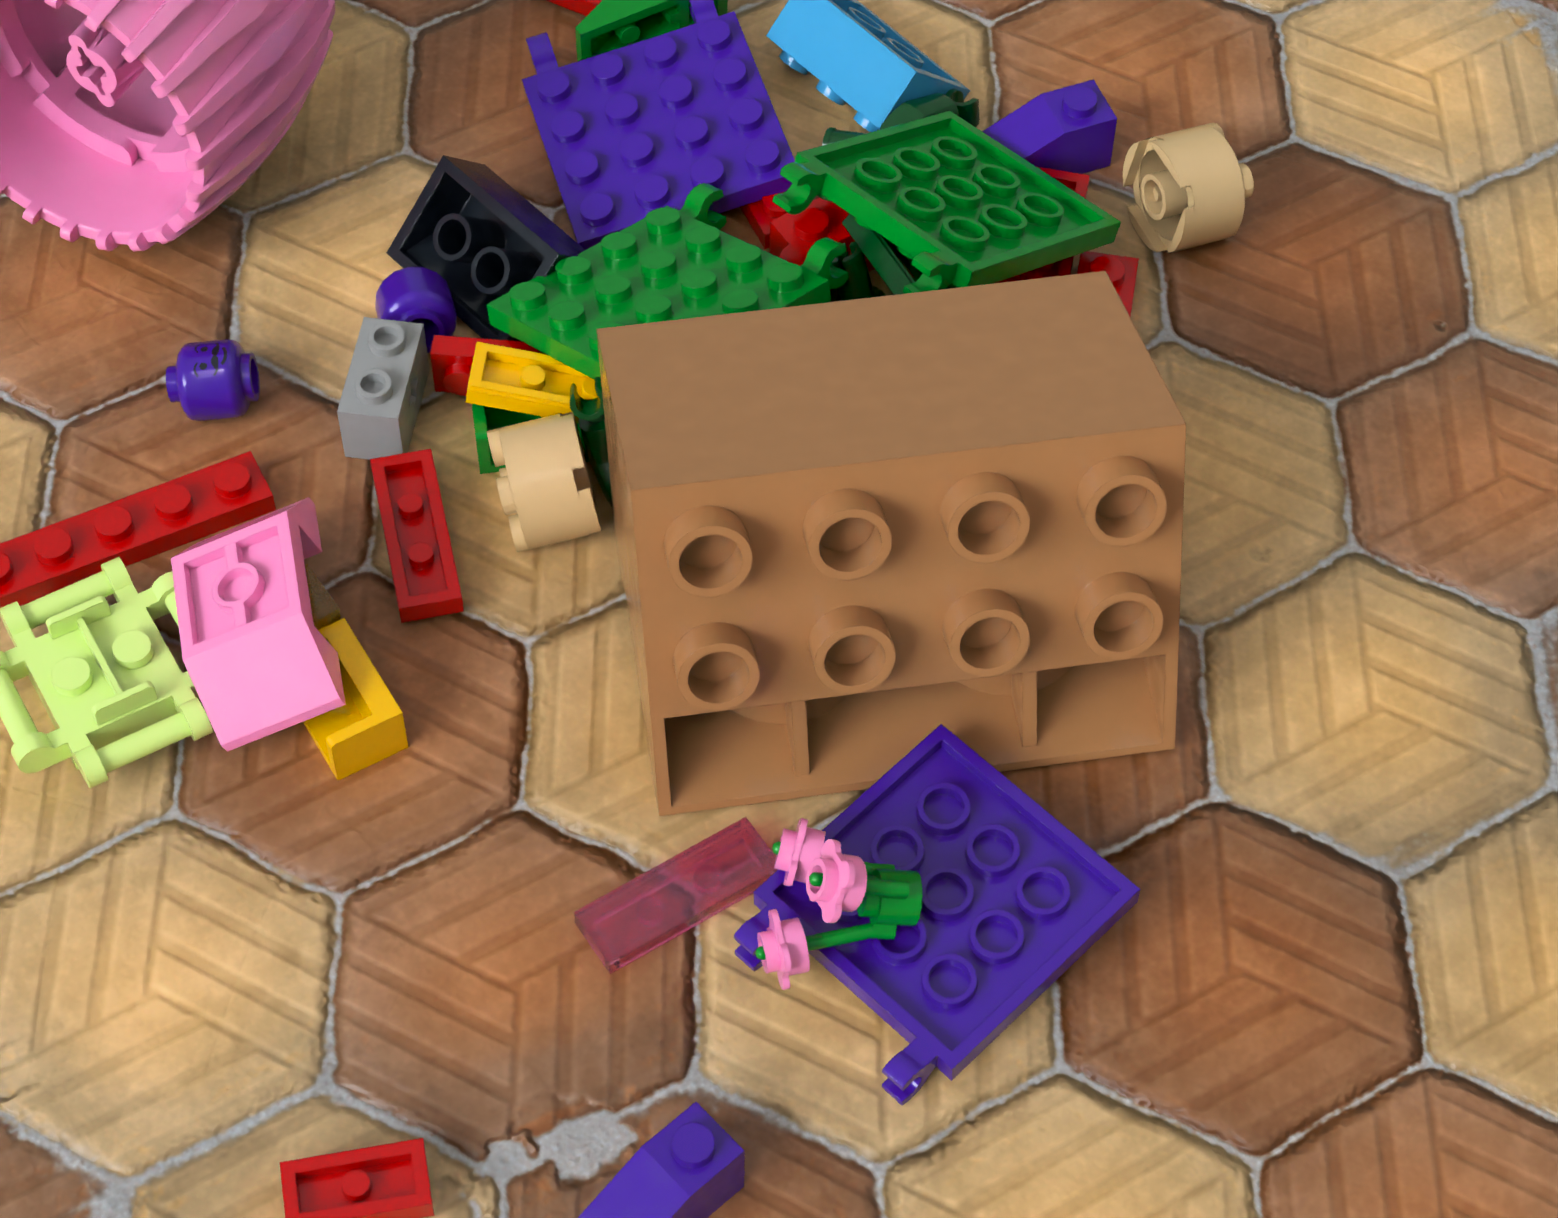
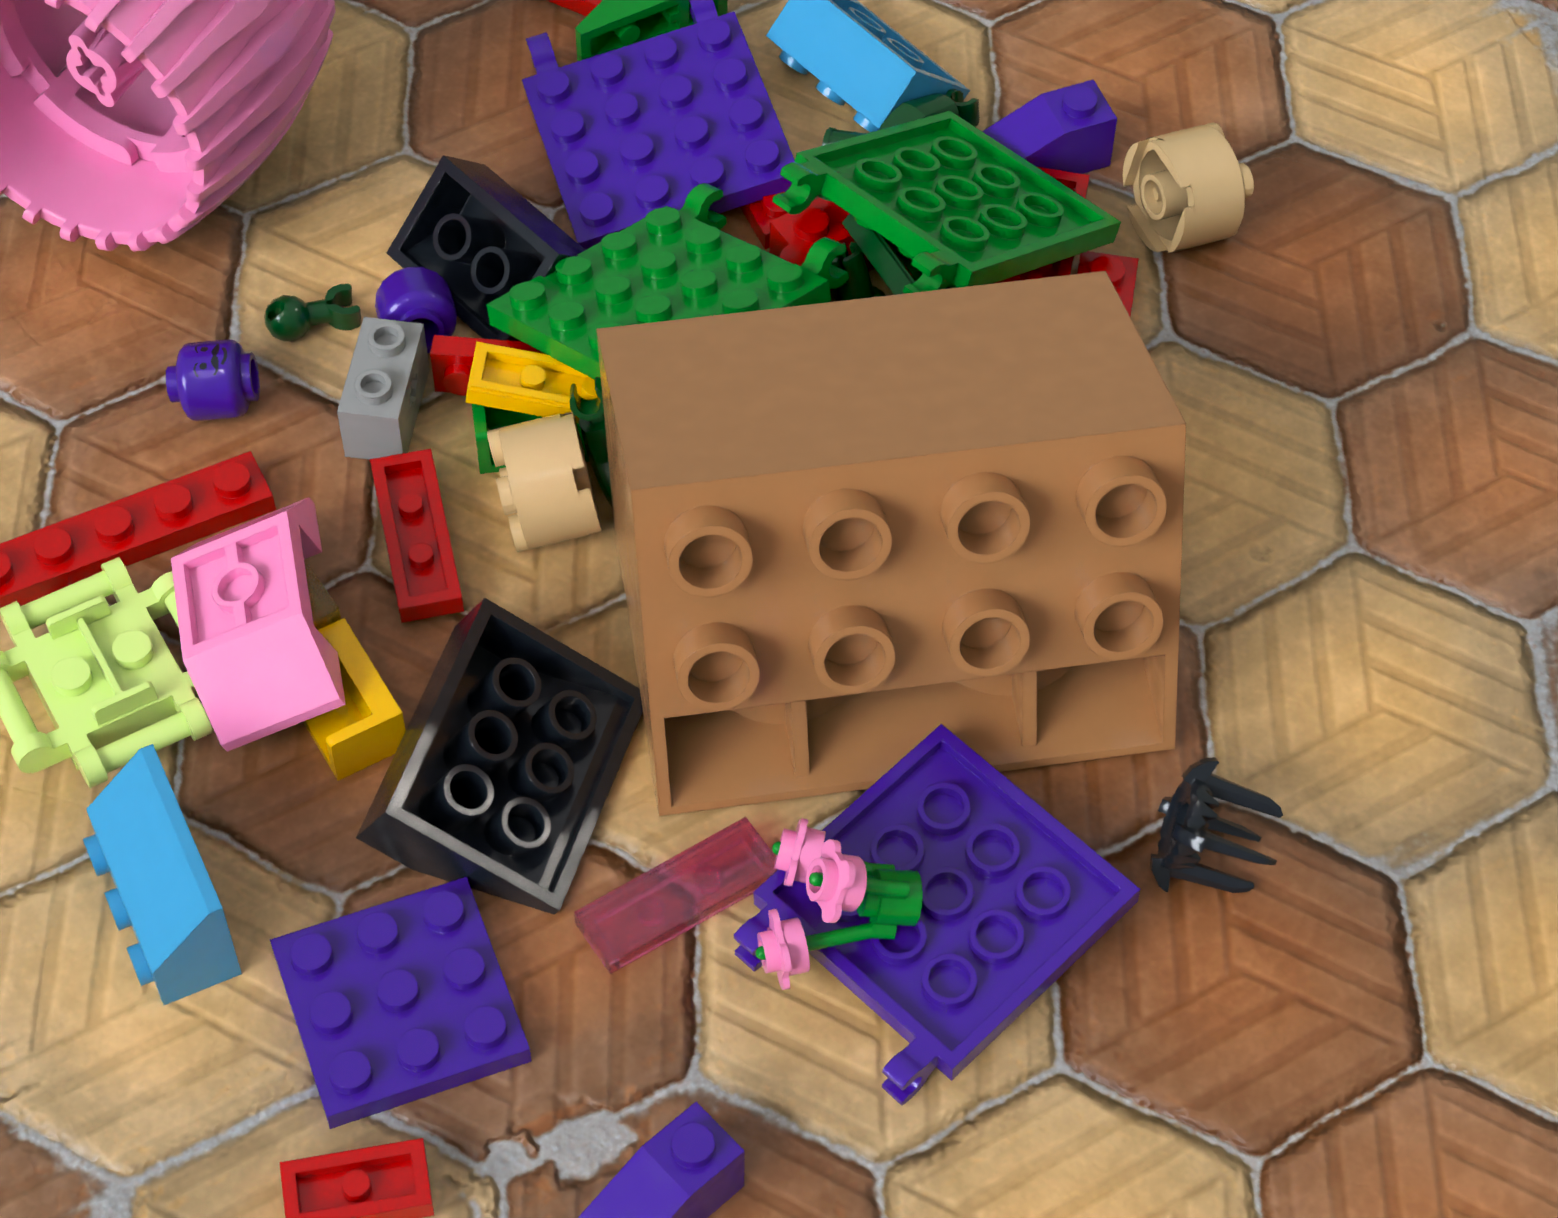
none -> dark azure slope [83,744,242,1005]
none -> dark green arm [264,284,361,342]
none -> dark purple plate [270,877,532,1129]
none -> black slope [356,598,643,914]
none -> black piece [1150,757,1283,893]

